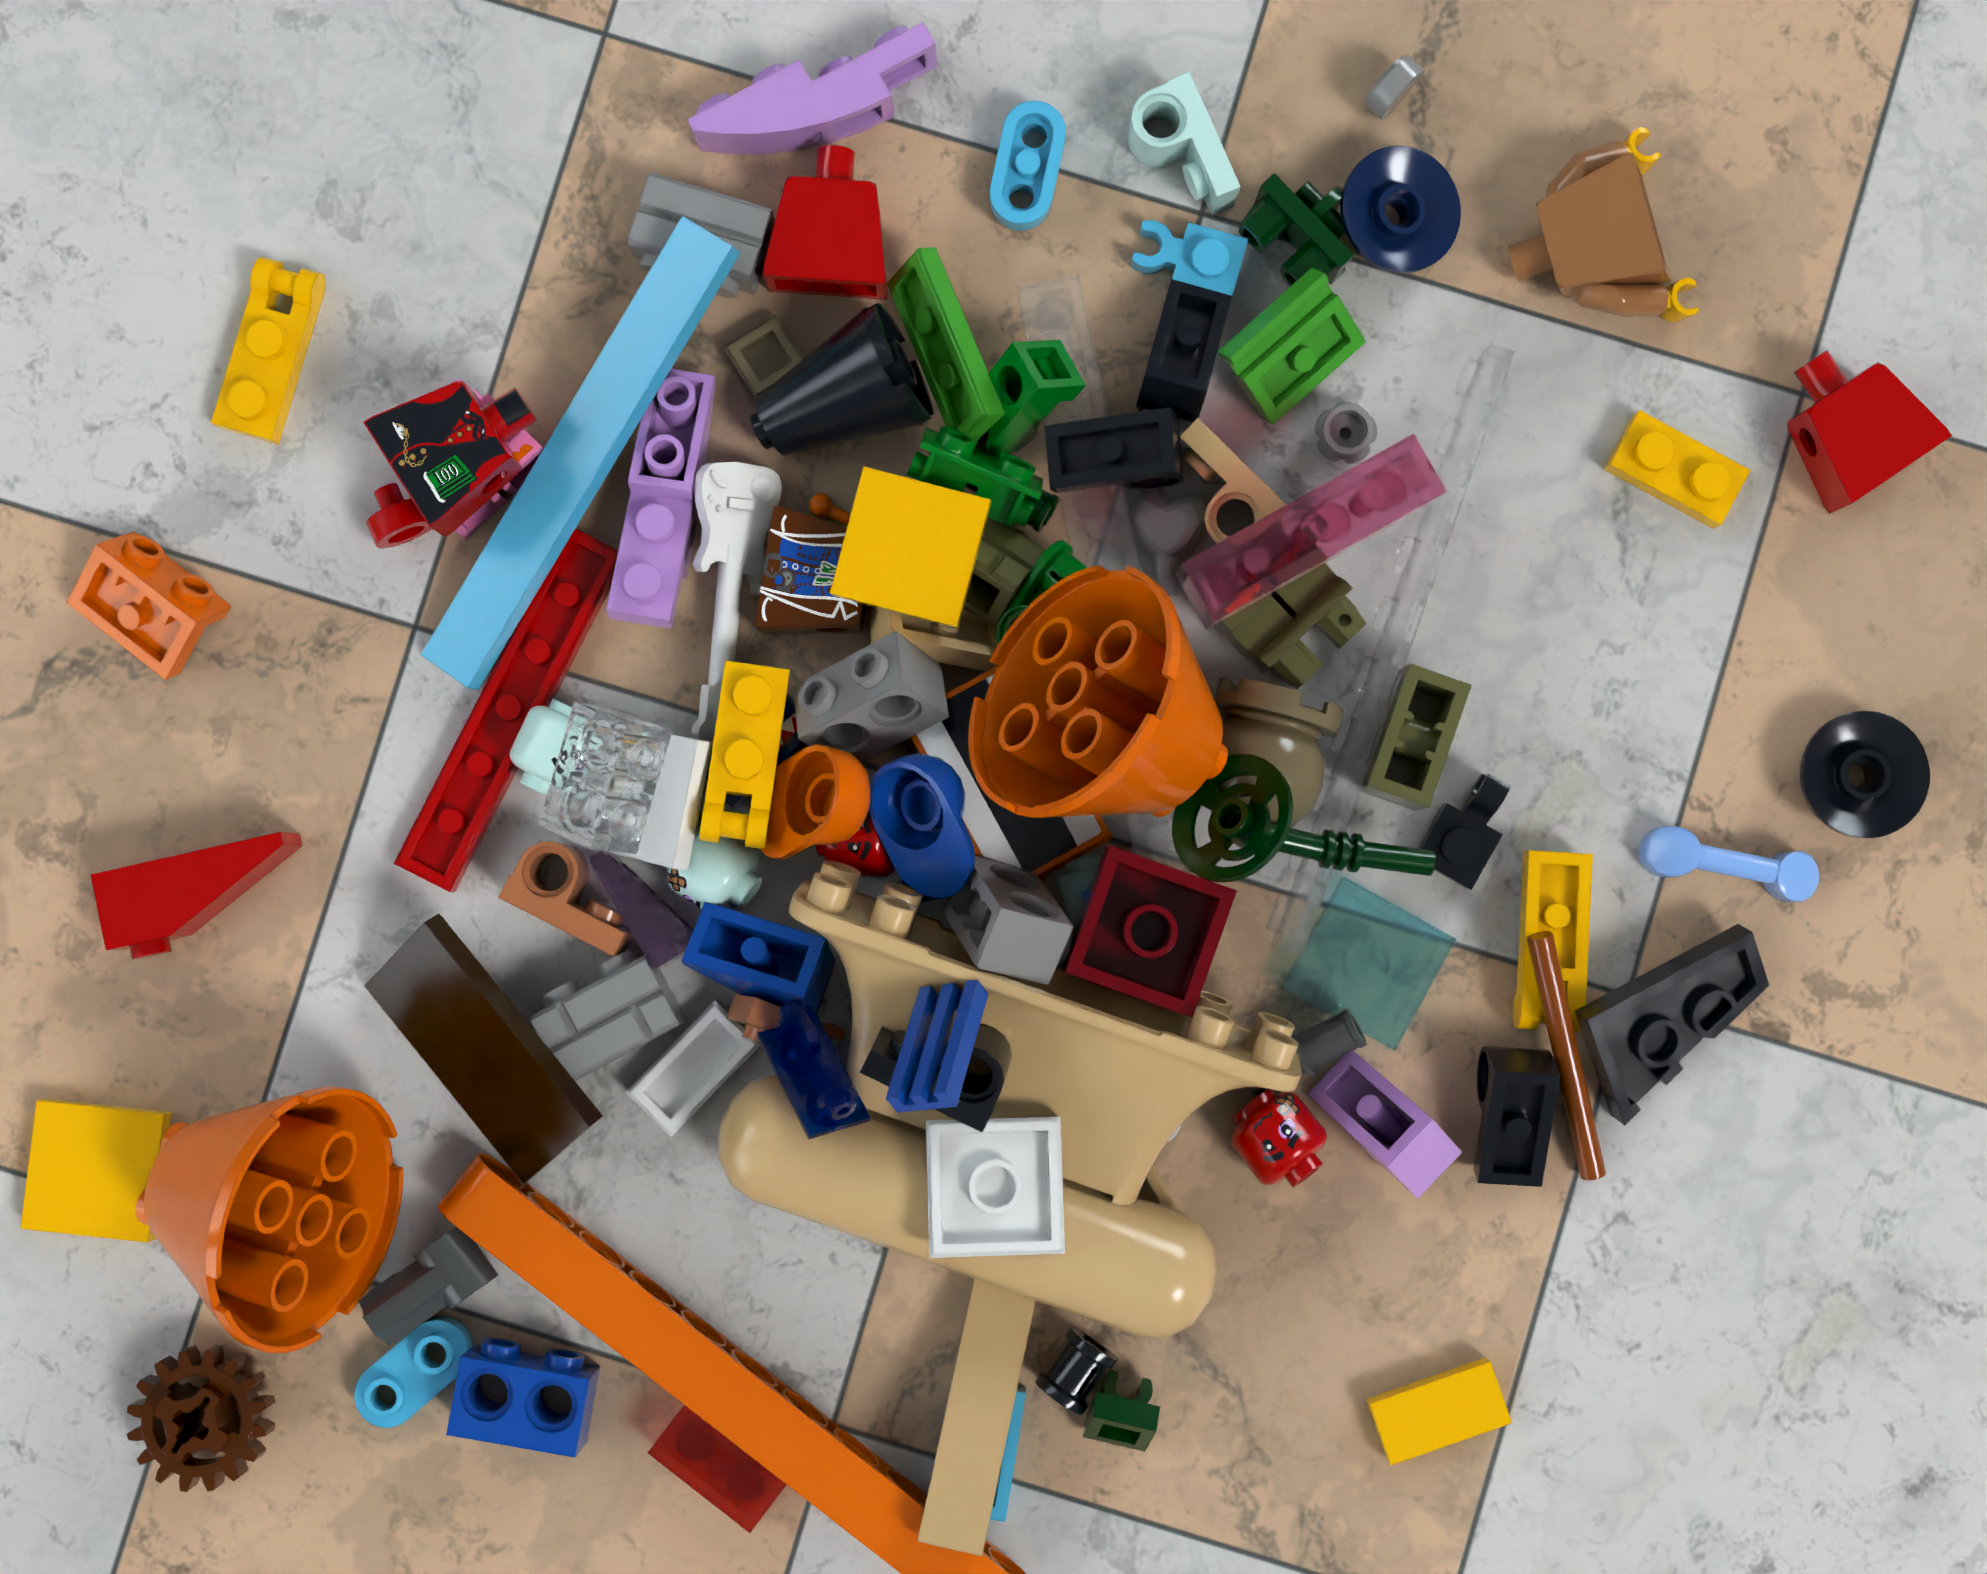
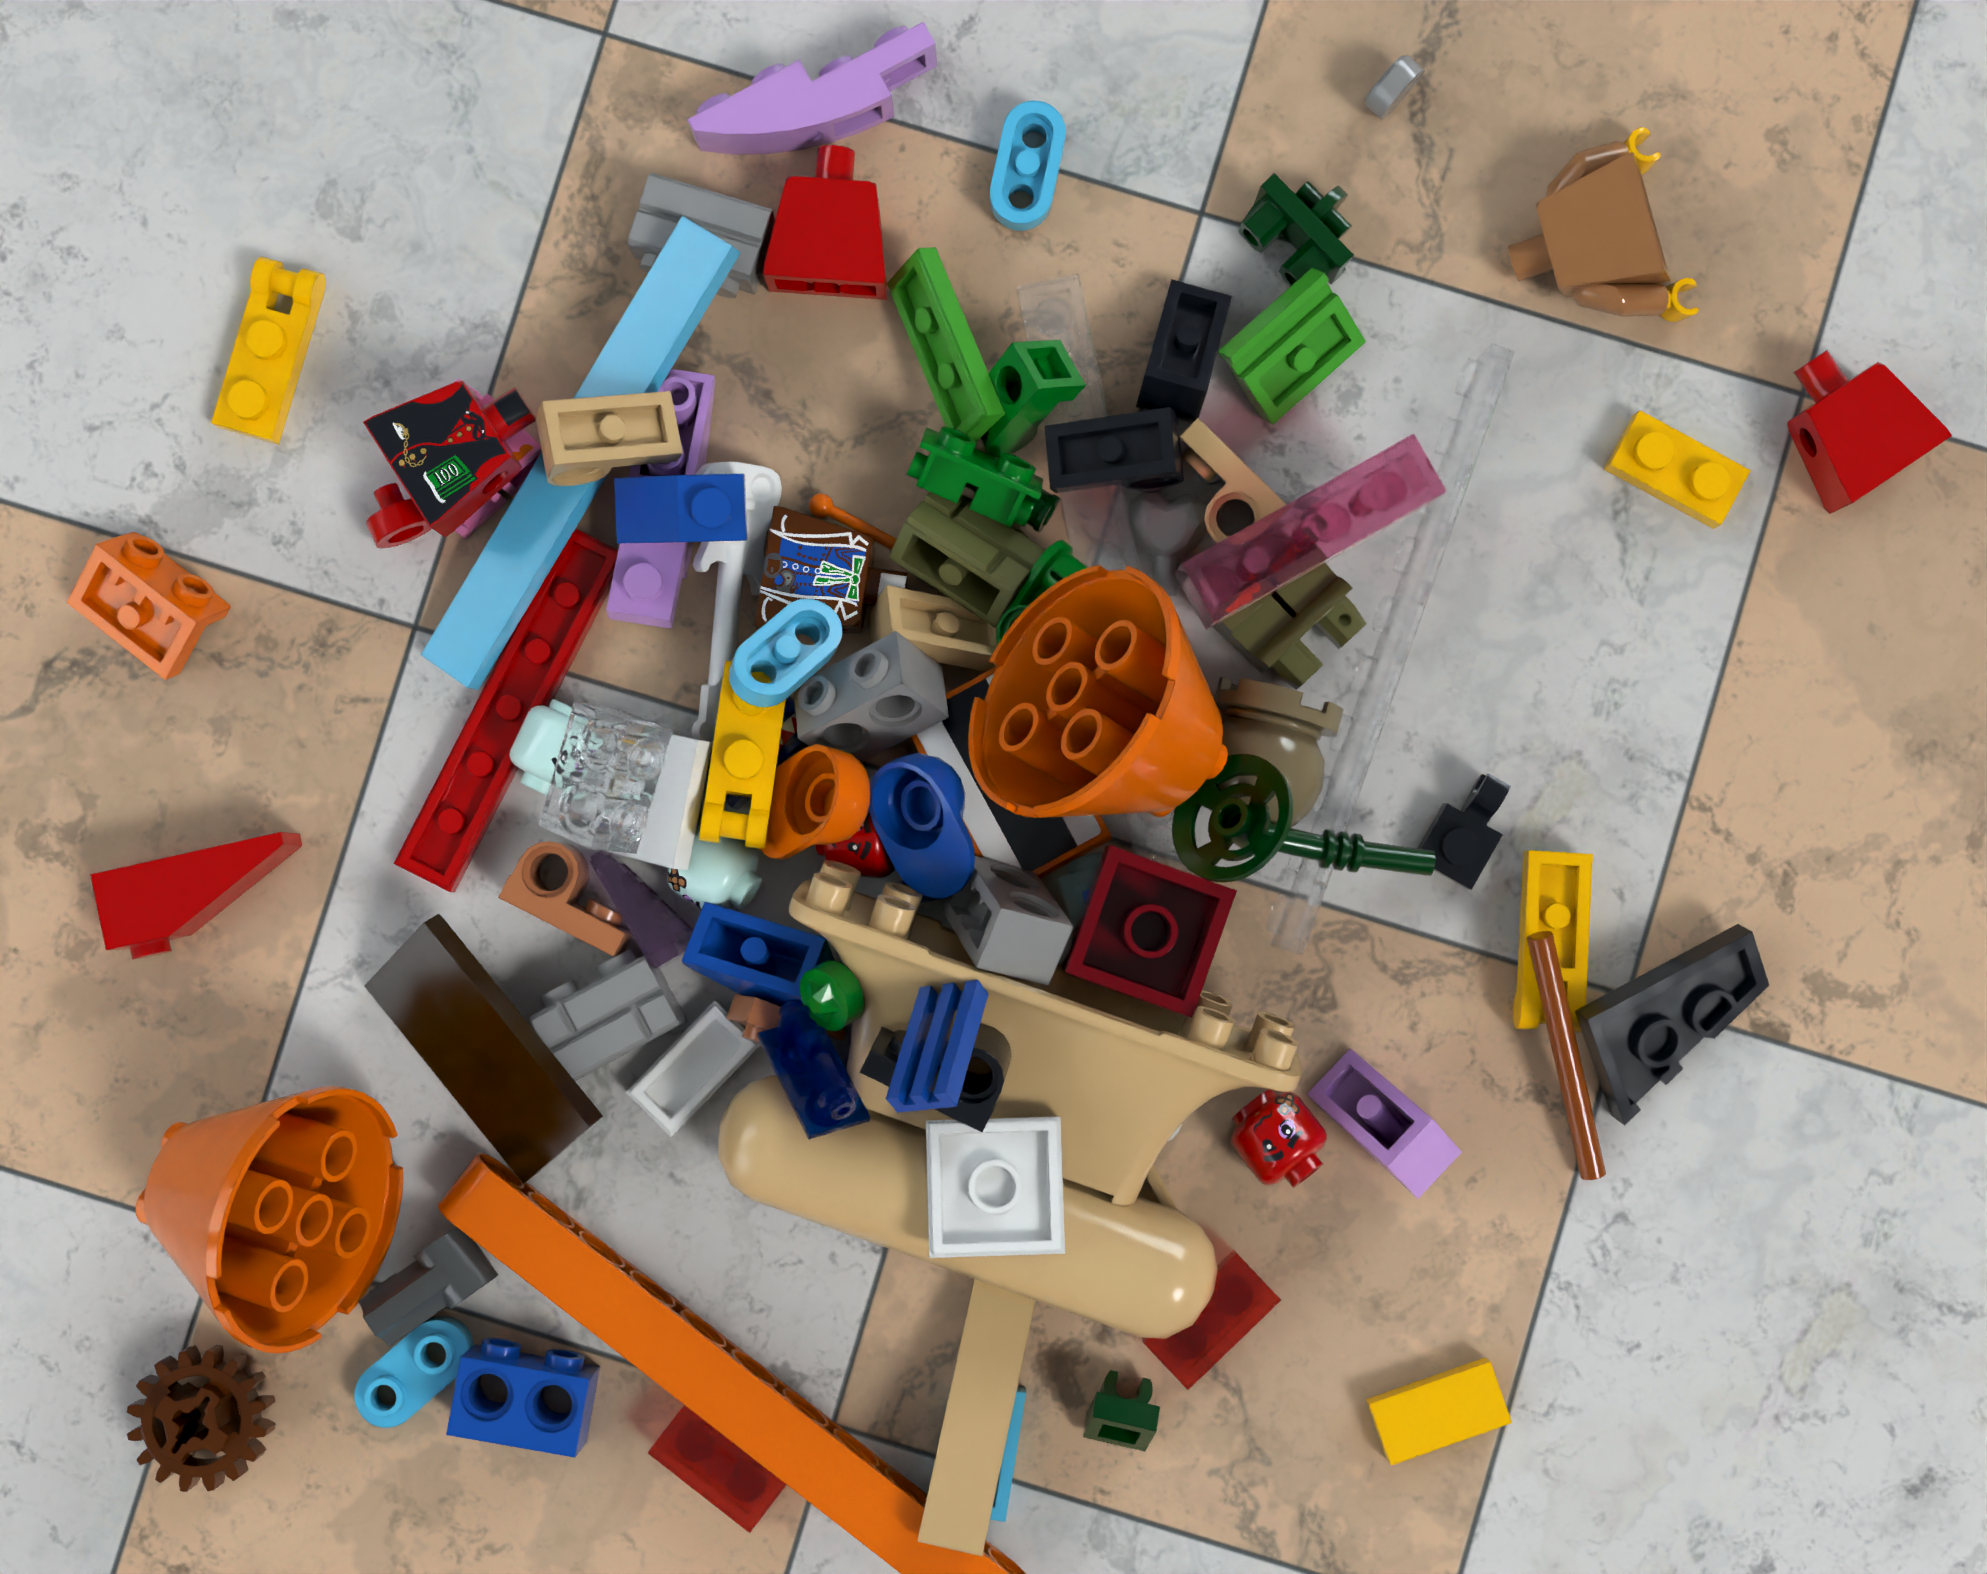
yellow tile [20,1098,171,1242] -> none
dark tan tile [723,314,804,399] -> none
black cone [750,303,934,456] -> none
yellow tile [830,466,991,629] -> none
black bush [1035,1327,1118,1415] -> none
light aqua plate [1128,71,1241,215] -> none
medium azure plate [1130,220,1248,300] -> none
dark grey axle [1246,1008,1367,1095] -> none
clear light blue tile [1281,877,1456,1051] -> none
light grey plate [1315,402,1377,464] -> none
dark blue dish [1340,145,1461,274] -> none
olive brick [1355,663,1472,811] -> none
black plate [1473,1046,1561,1187] -> none
light blue bar [1639,826,1819,902] -> none
black dish [1800,711,1930,838] -> none
none -> tan plate [536,391,683,486]
none -> blue slope [614,474,748,544]
none -> medium azure plate [729,599,842,707]
none -> green tile [800,960,864,1031]
none -> clear red plate [1142,1250,1281,1390]

